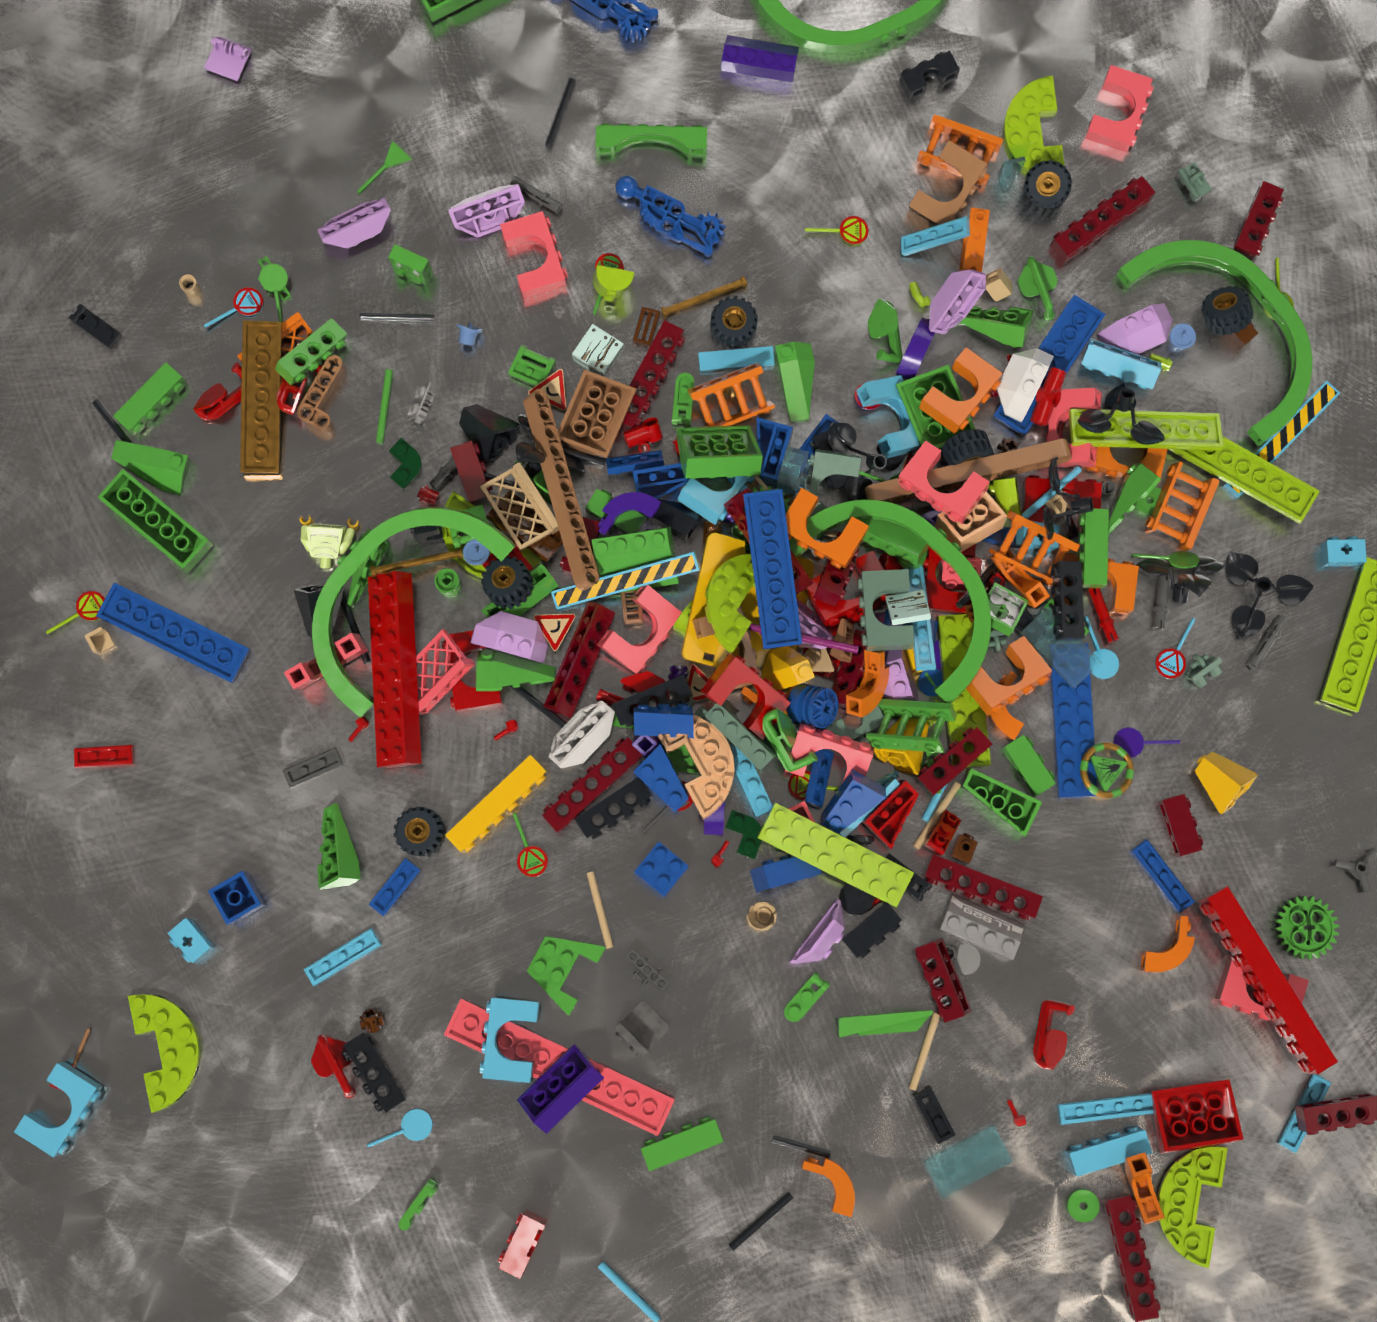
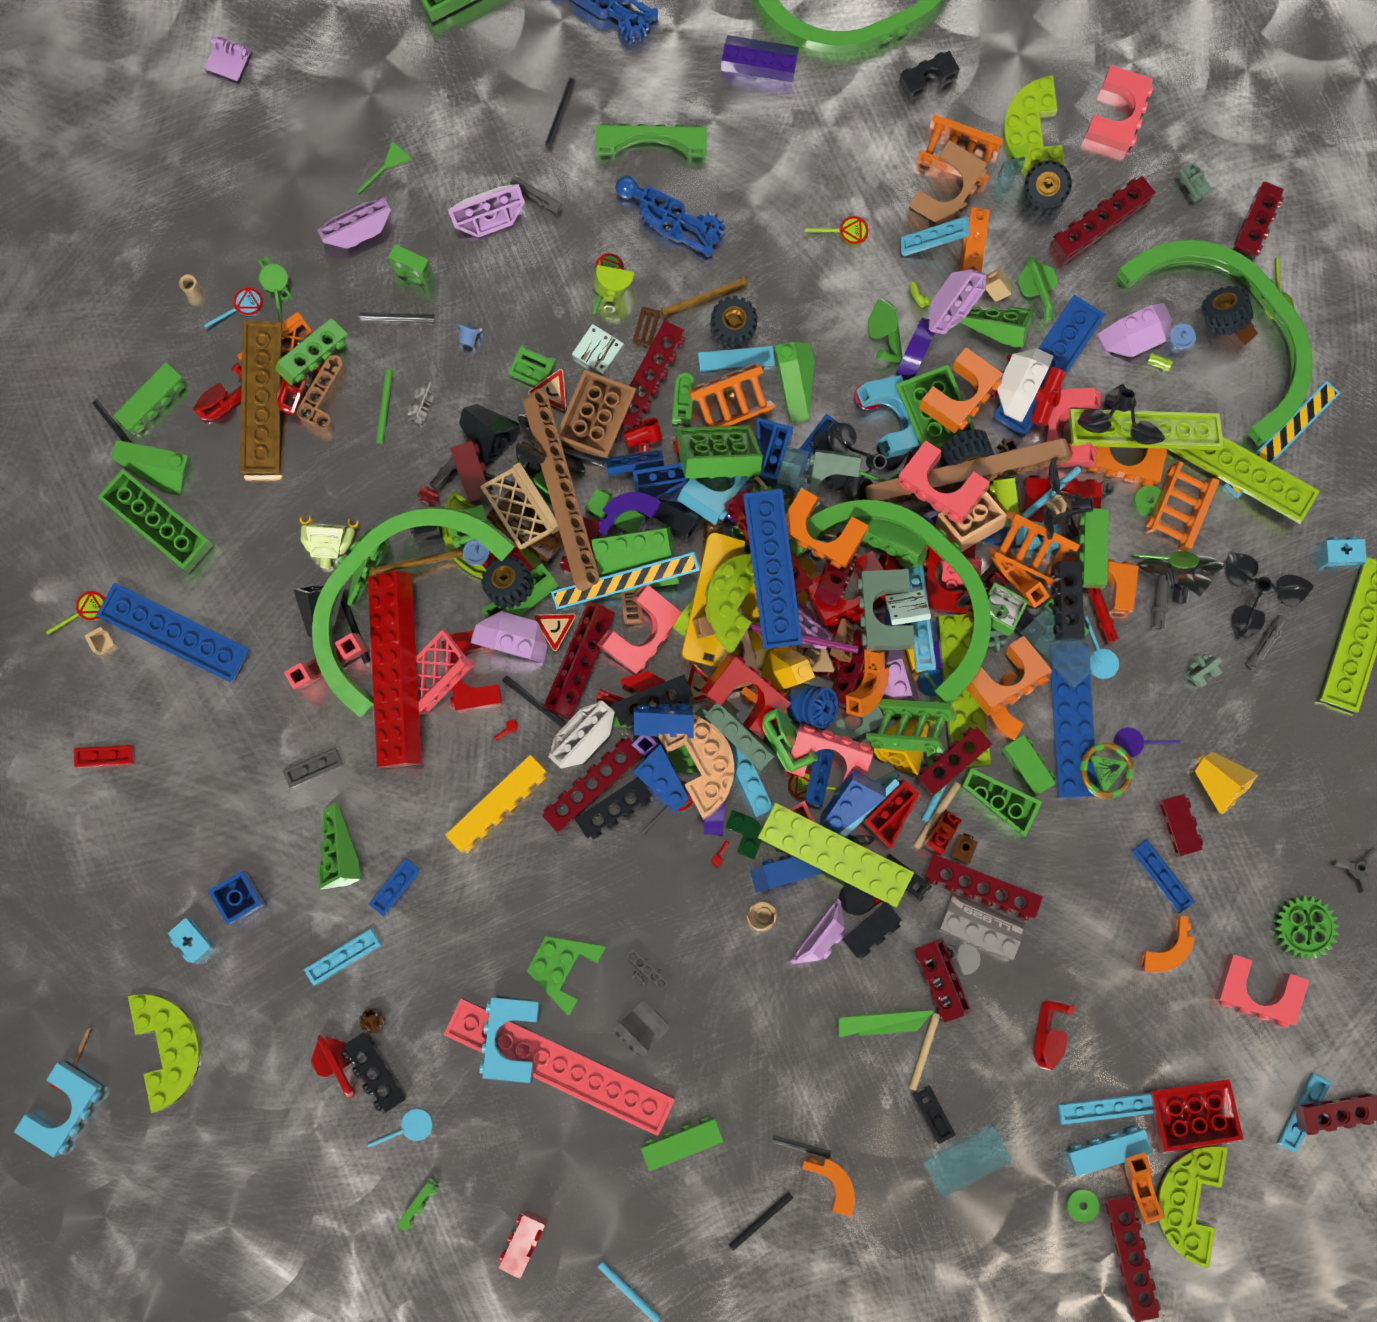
black plate [68,303,122,349] -> none
red hand [348,717,369,742] -> none
dark green plate [389,438,422,491] -> none
black wheel [394,807,446,856] -> none
bright green wheel [434,568,462,598] -> none
bright green wedge [476,649,556,691] -> none
coral arch [500,211,568,298] -> none
piece [513,812,548,877] -> none
dark purple slope [517,1044,604,1134] -> none
tan bar [586,871,614,949] -> none
blue brick [634,842,689,897] -> none
dark purple plant [668,665,689,680] -> none
bright green plate [784,971,830,1022] -> none
red hand [1007,1100,1026,1127] -> none
medium azure brick [1081,338,1161,389] -> none
bright green wedge [1108,462,1161,535] -> none
piece [1155,618,1195,679] -> none
red brick [1199,886,1338,1074] -> none

